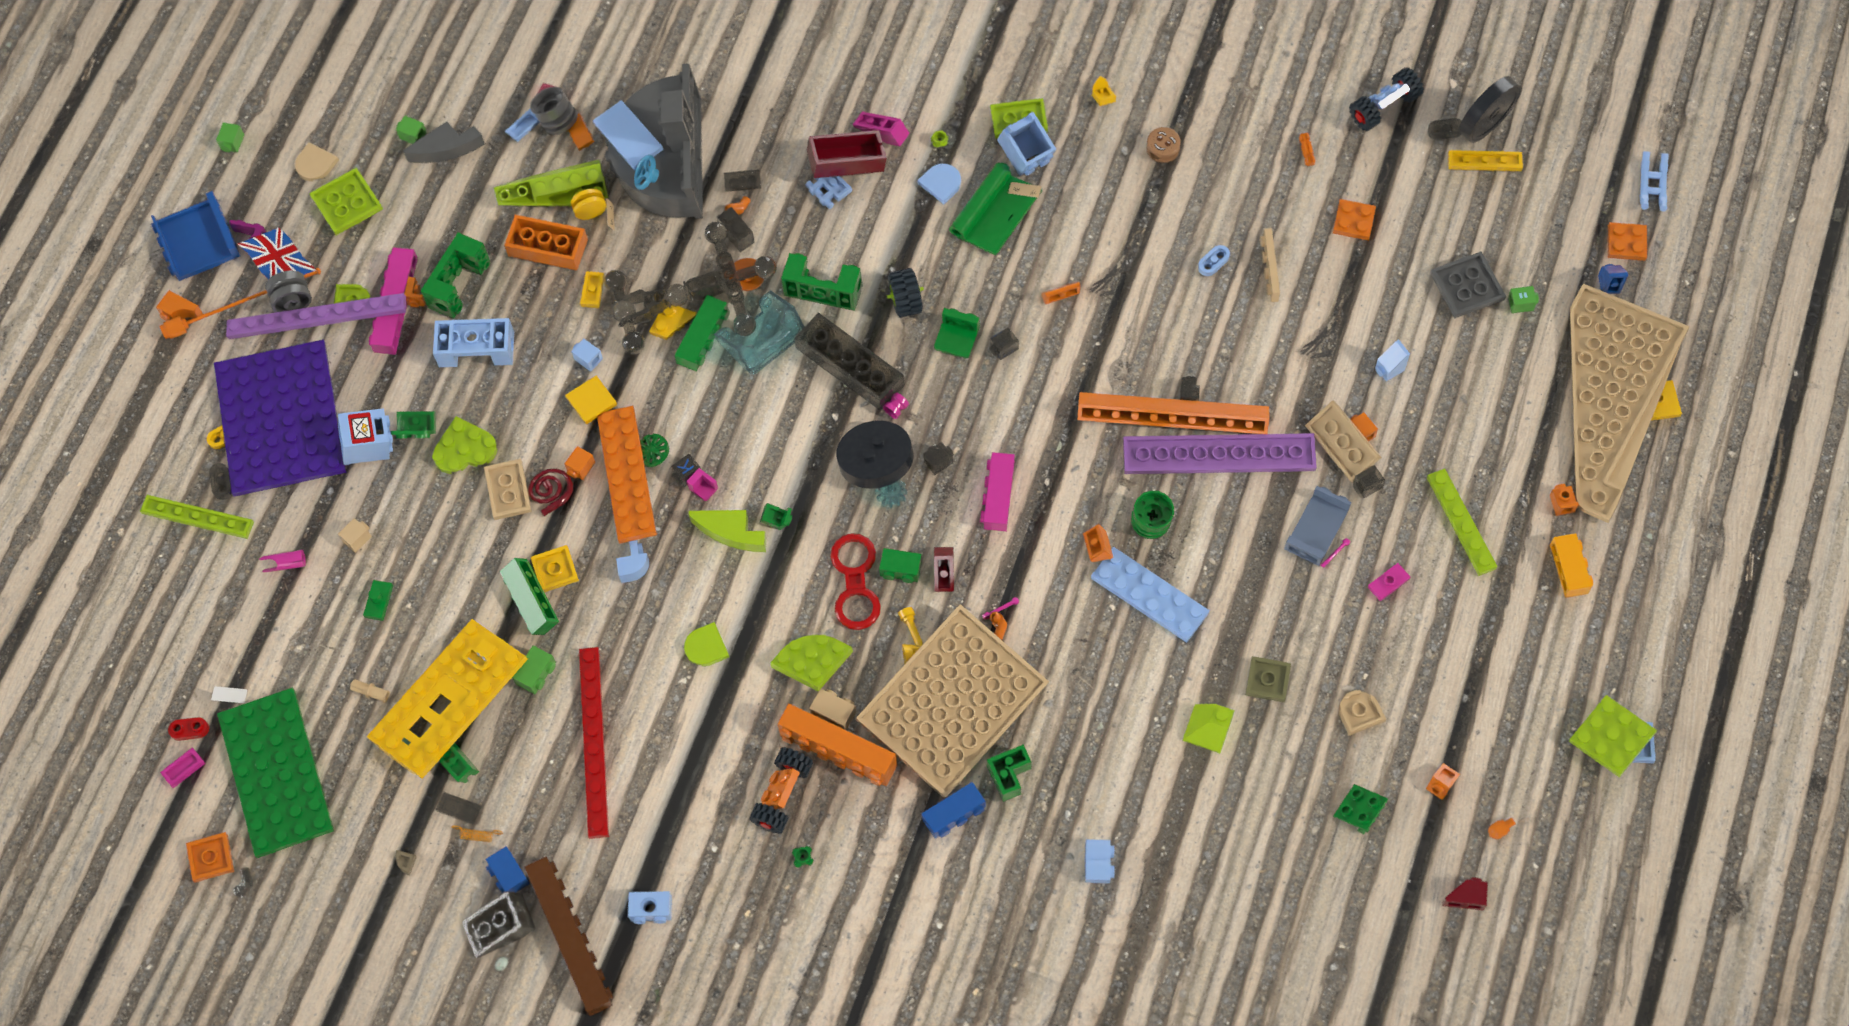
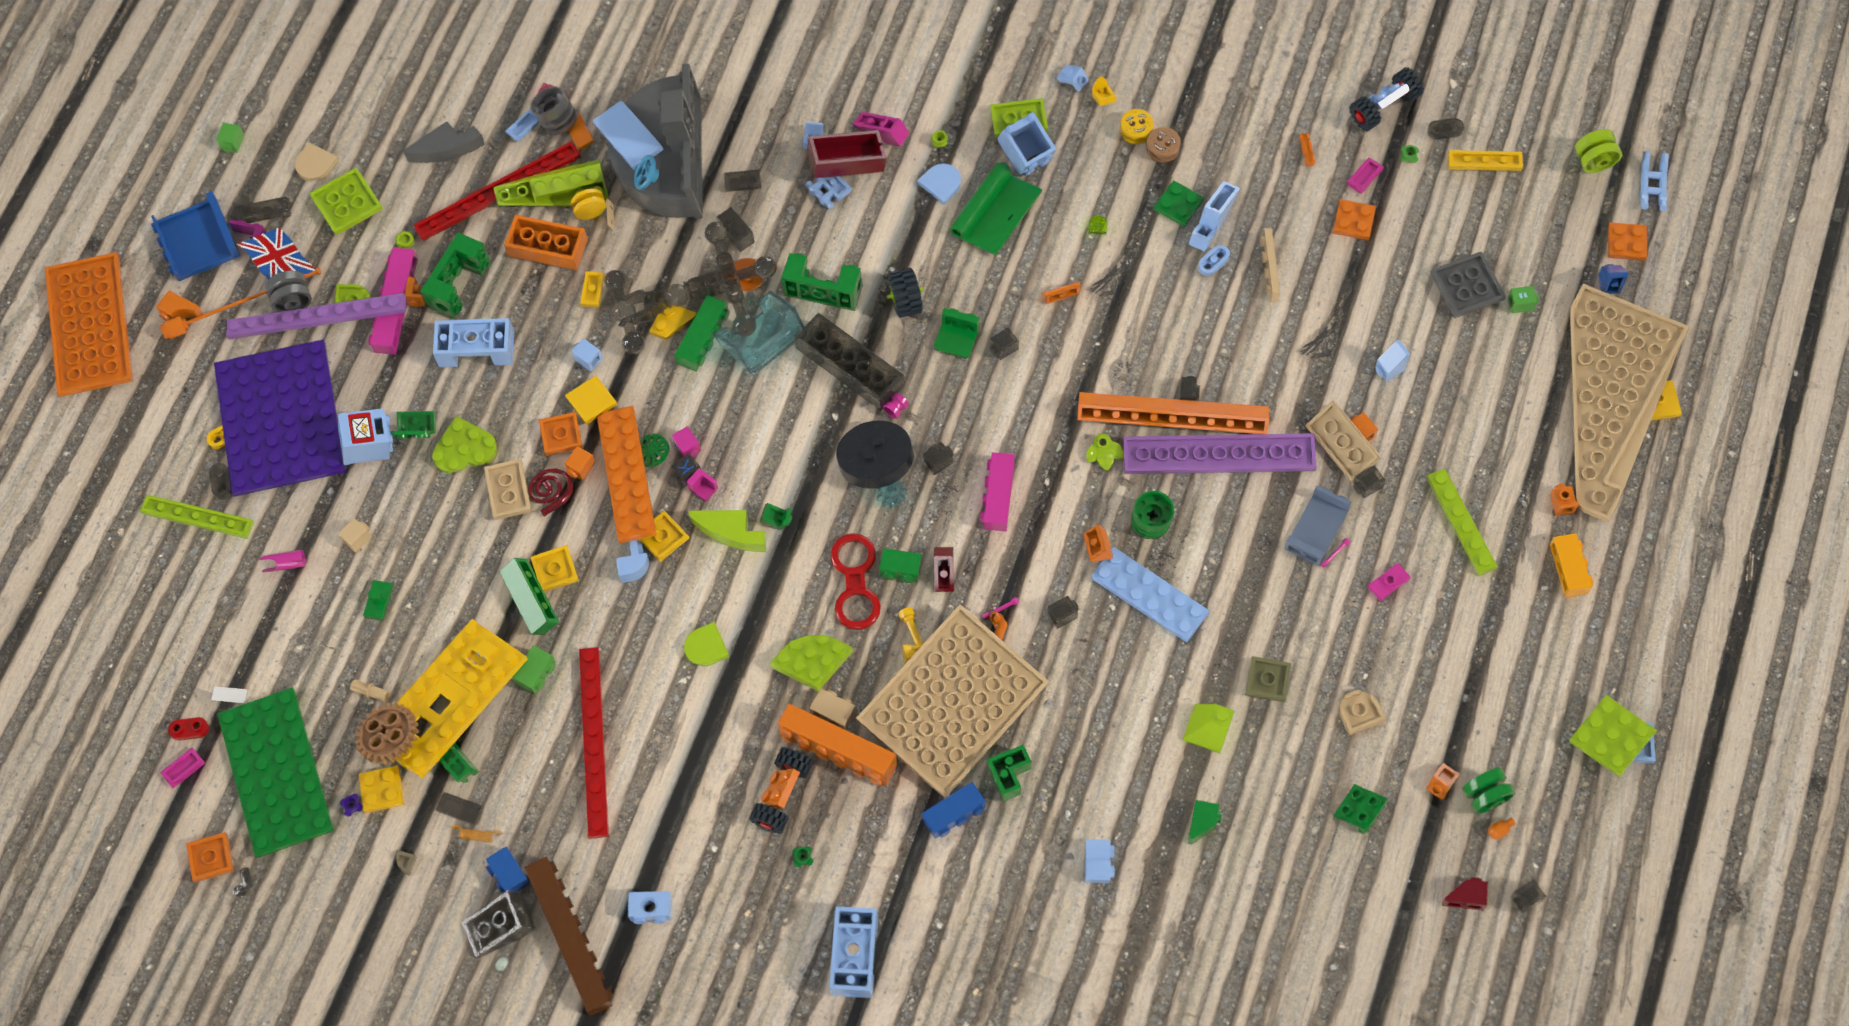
bright green brick [396,115,427,144] -> none
orange arm [724,196,751,215] -> none
tan sticker [1008,182,1042,197] -> none
black brick [1459,76,1522,143] -> none
none -> orange plate [45,252,133,397]
none -> clear smoke plate [238,197,291,223]
none -> dark purple plate [340,794,363,817]
none -> medium nougat gear [354,703,419,765]
none -> yellow plate [359,765,405,813]
none -> lime tile [395,231,414,249]
none -> red plate [413,141,581,241]
none -> orange plate [539,412,583,456]
none -> yellow plate [638,510,689,562]
none -> dark pink brick [671,426,701,460]
none -> light blue bracket [803,122,823,149]
none -> light blue plate [829,907,878,998]
none -> clear smoke brick [1048,596,1079,629]
none -> light blue bracket [1057,65,1089,92]
none -> lime plate [1086,433,1124,471]
none -> clear neon green tile [1088,215,1107,235]
none -> yellow head [1120,109,1154,144]
none -> green plate [1154,180,1204,227]
none -> light blue slope [1188,181,1240,252]
none -> green slope [1188,800,1222,845]
none -> dark pink tile [1347,157,1384,194]
none -> bright green plate [1400,145,1419,163]
none -> green wheel [1462,767,1516,815]
none -> clear smoke brick [1510,879,1546,914]
none -> lime wheel [1575,129,1622,173]

